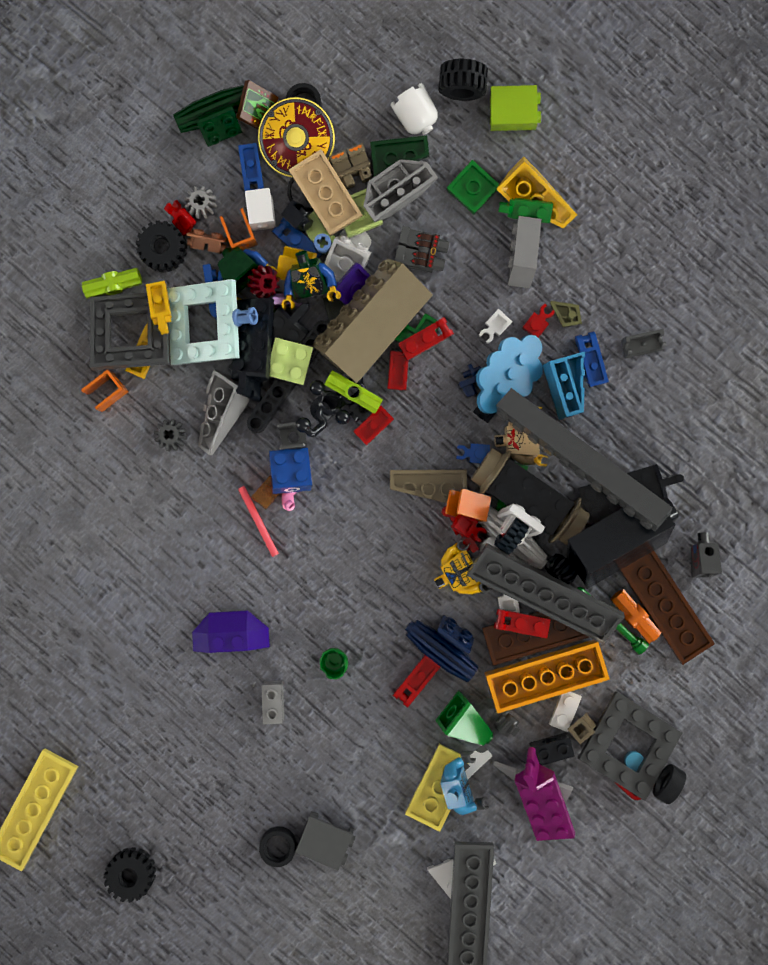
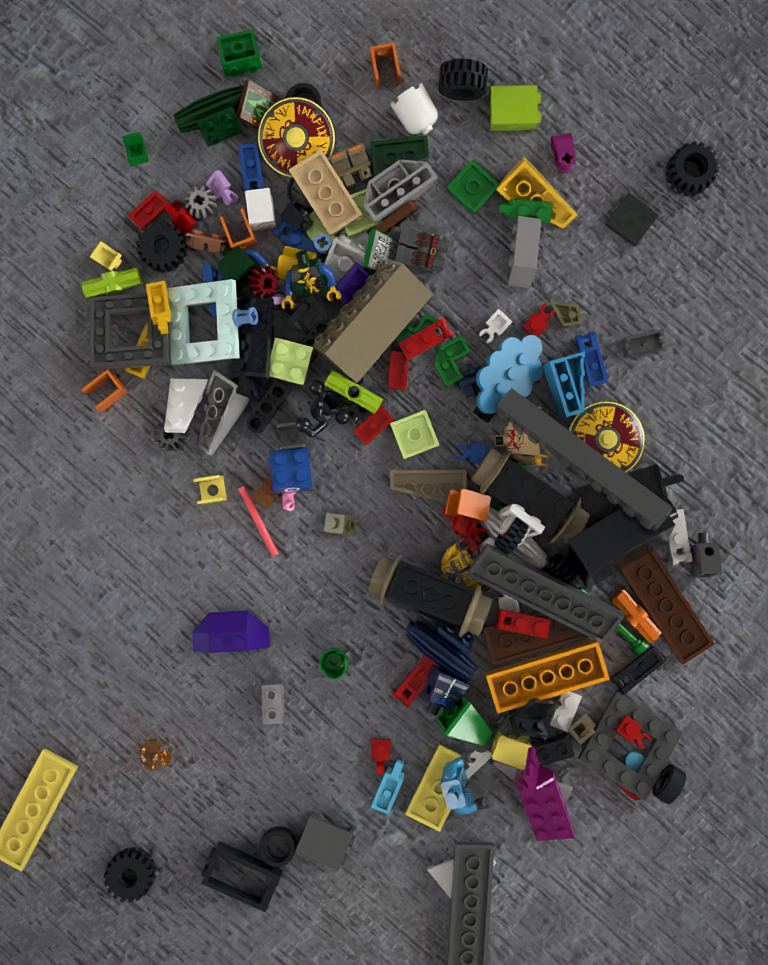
none -> light yellow bracket [89,241,122,271]
none -> green bracket [122,132,149,166]
none -> red plate [128,190,168,230]
none -> clear orange piece [138,738,171,772]
none -> white wing [164,378,209,433]
none -> light yellow piece [193,475,227,504]
none -> black window [201,842,283,912]
none -> lavender plate [206,170,239,206]
none -> green plate [216,29,262,78]
none -> olive bracket [324,513,355,535]
none -> tile [362,229,399,273]
none -> reddish brown beam [369,200,419,235]
none -> black brick [369,554,493,637]
none -> orange piece [370,42,401,89]
none -> red plate [371,738,391,774]
none -> medium azure hinge [371,759,404,815]
none -> yellowish green plate [390,410,440,459]
none -> dark blue torso [423,665,470,715]
none -> green plate [435,335,471,387]
none -> light yellow piece [490,731,532,770]
none -> black bracket [509,698,562,741]
none -> magenta piece [551,133,576,173]
none -> dish [568,402,645,472]
none -> pearl dark grey tile [605,192,659,247]
none -> black plate [610,646,665,695]
none -> red plate [614,715,651,749]
none -> black tyre [665,142,719,196]
none -> white plate [667,509,692,565]

